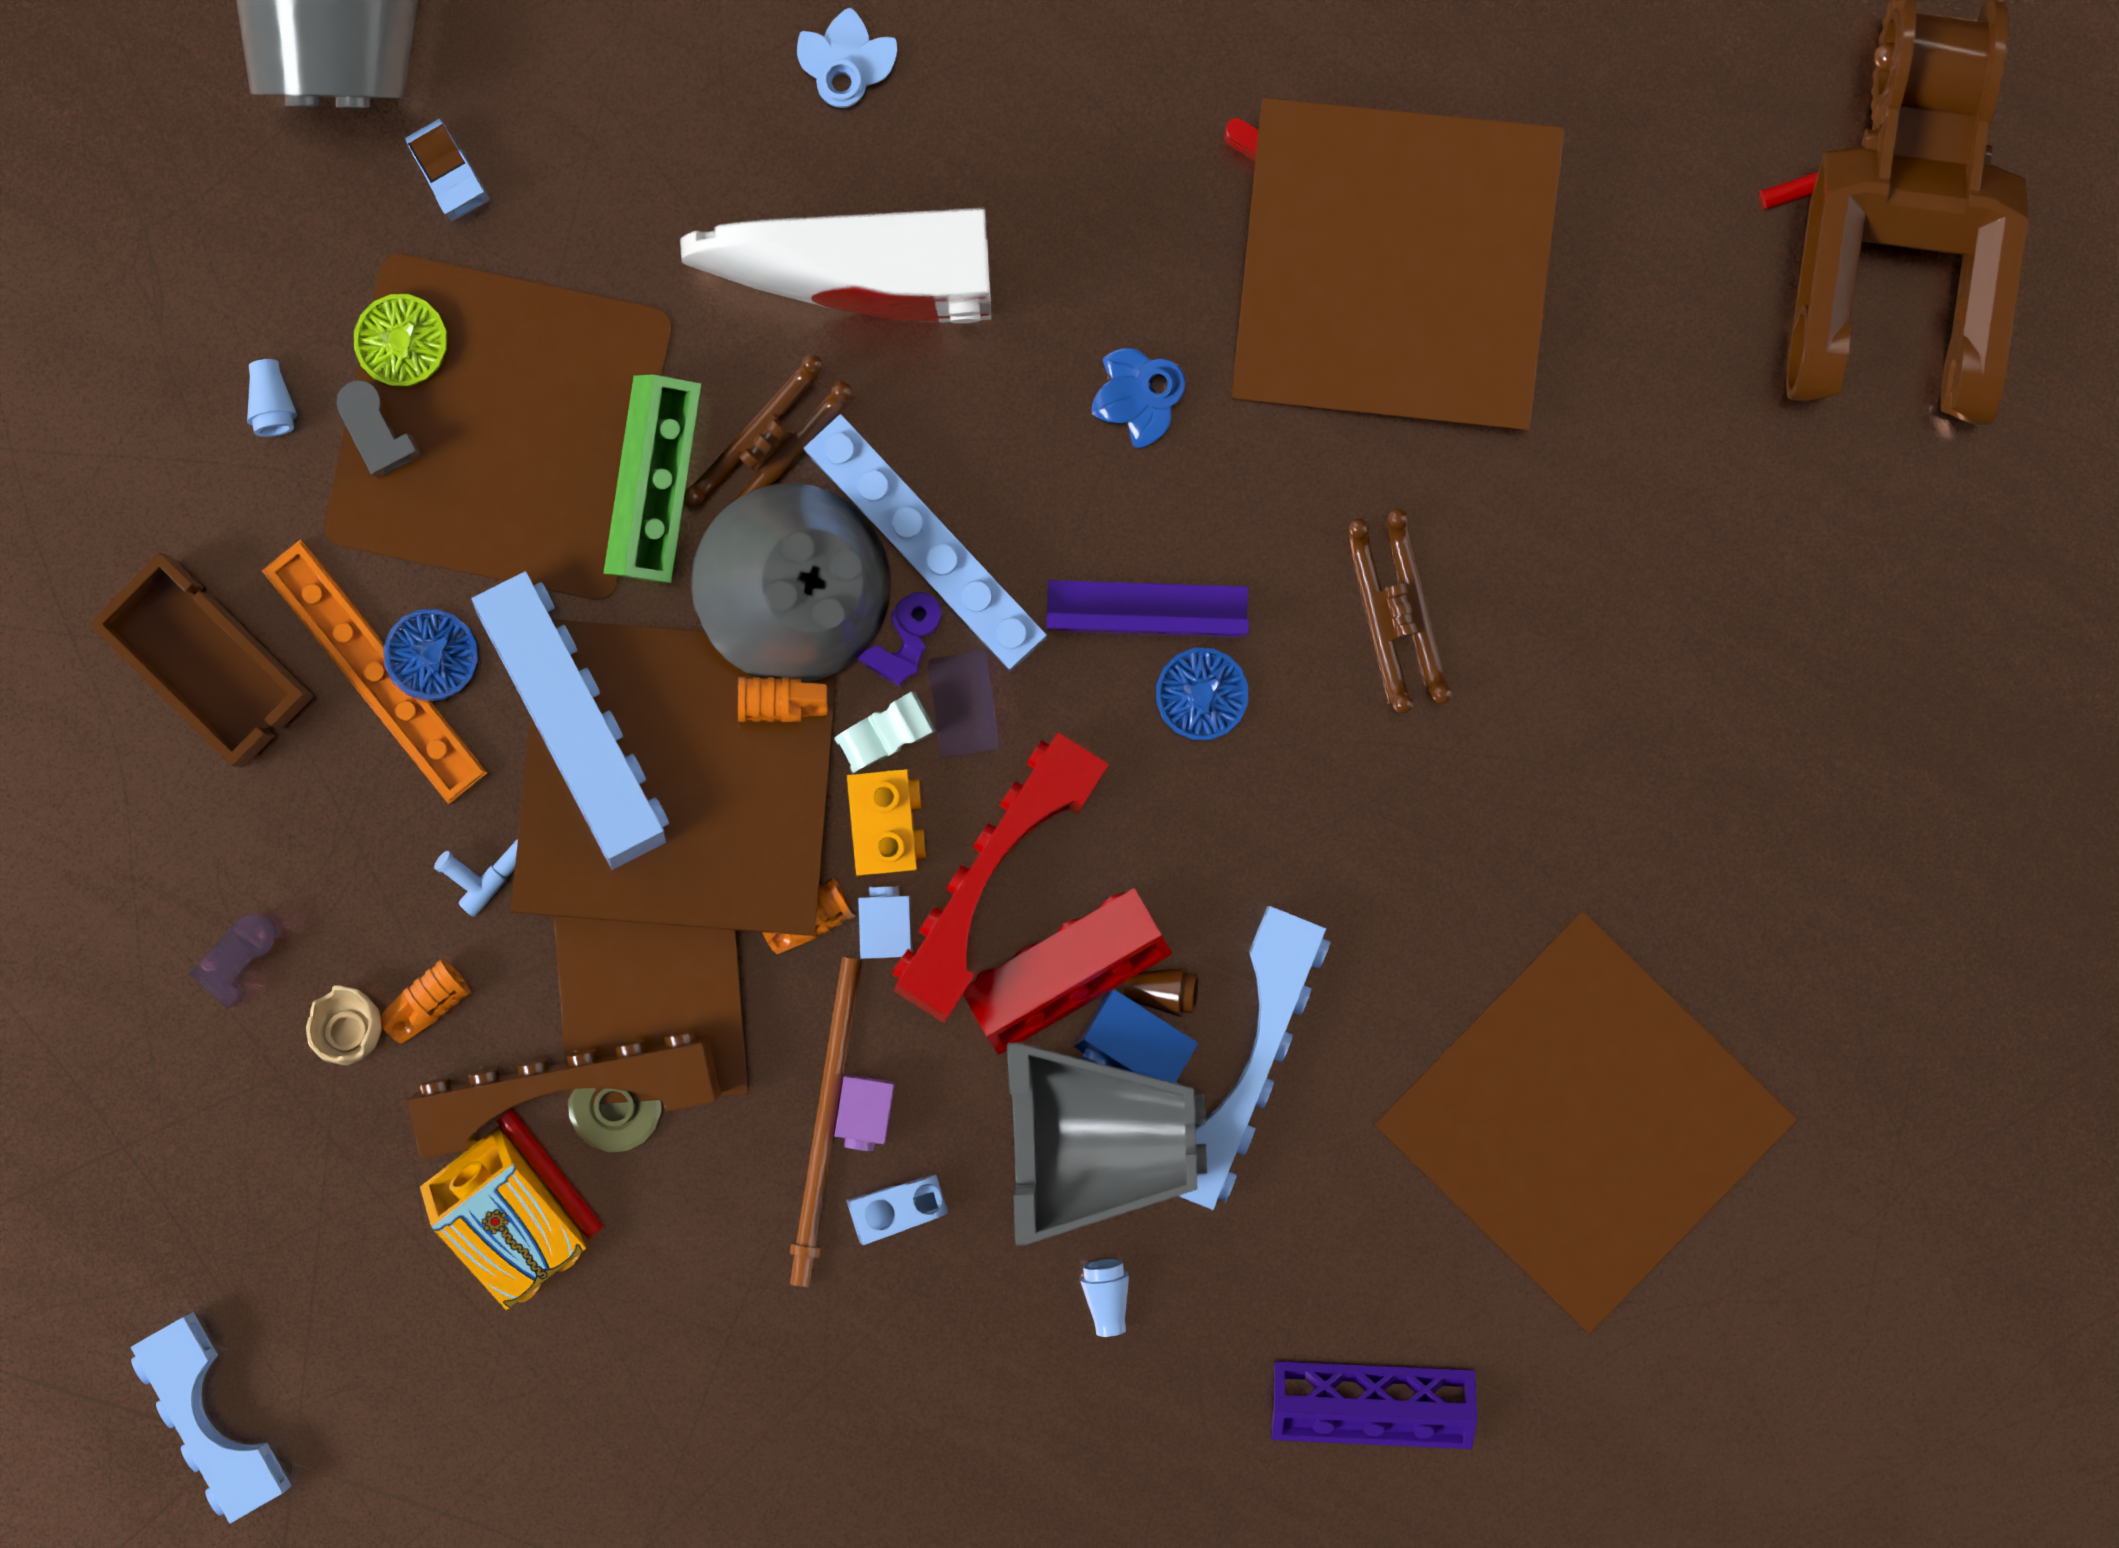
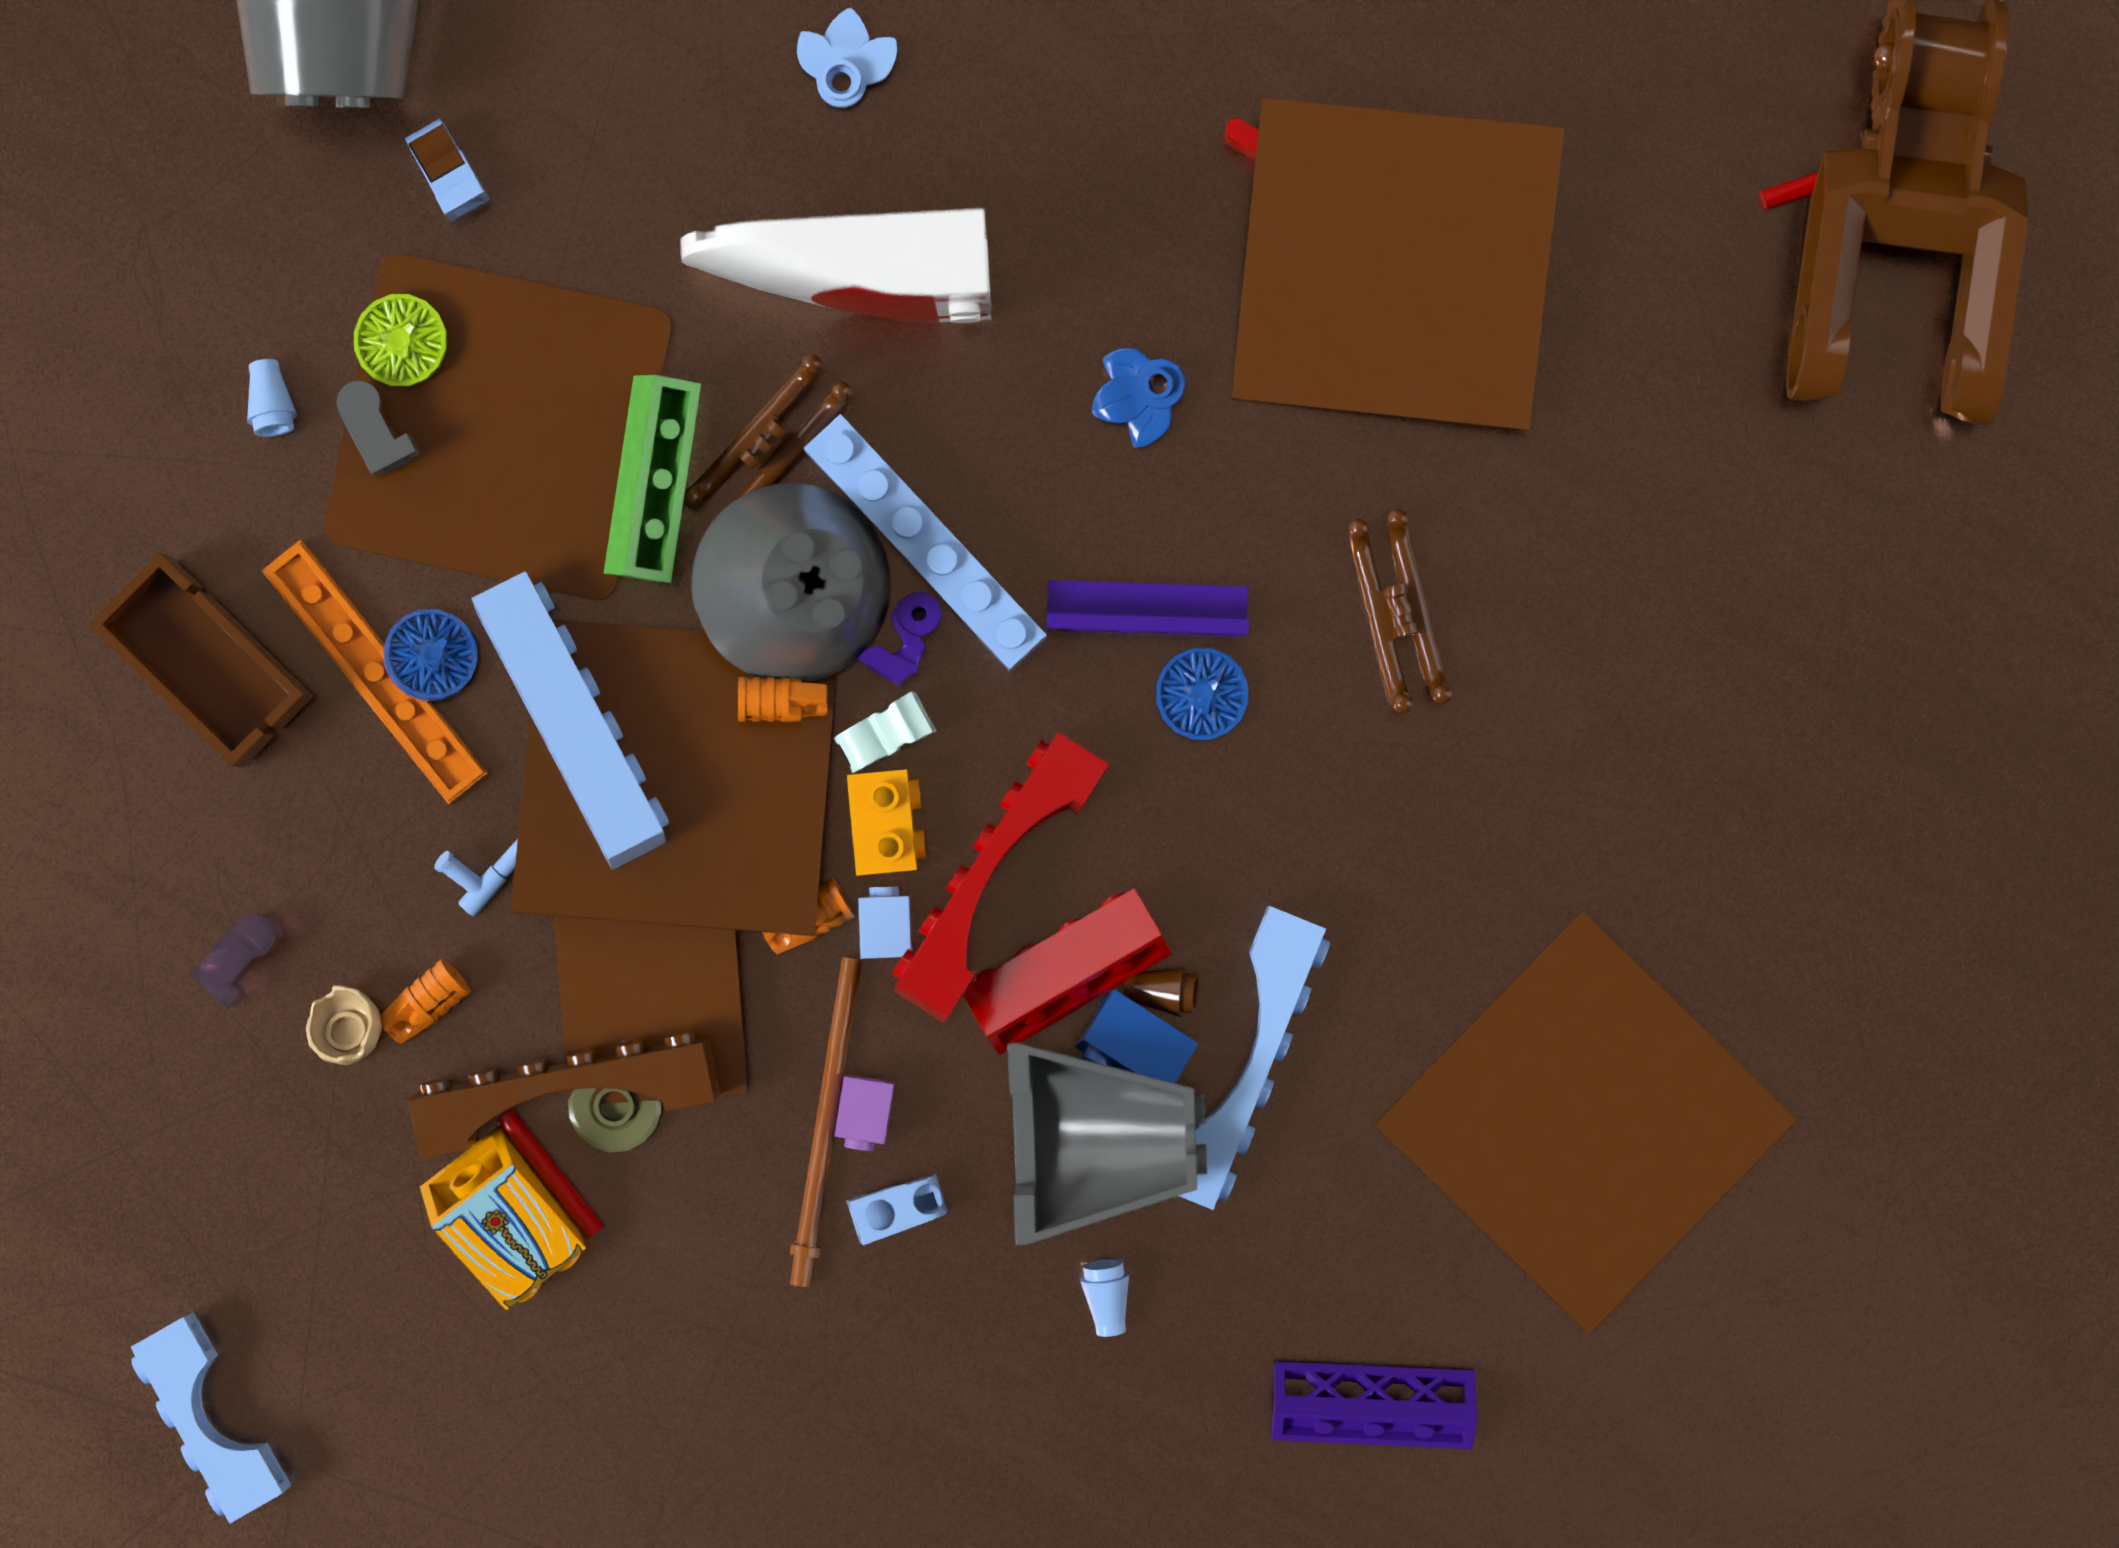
clear purple panel [928,649,1000,758] -> none

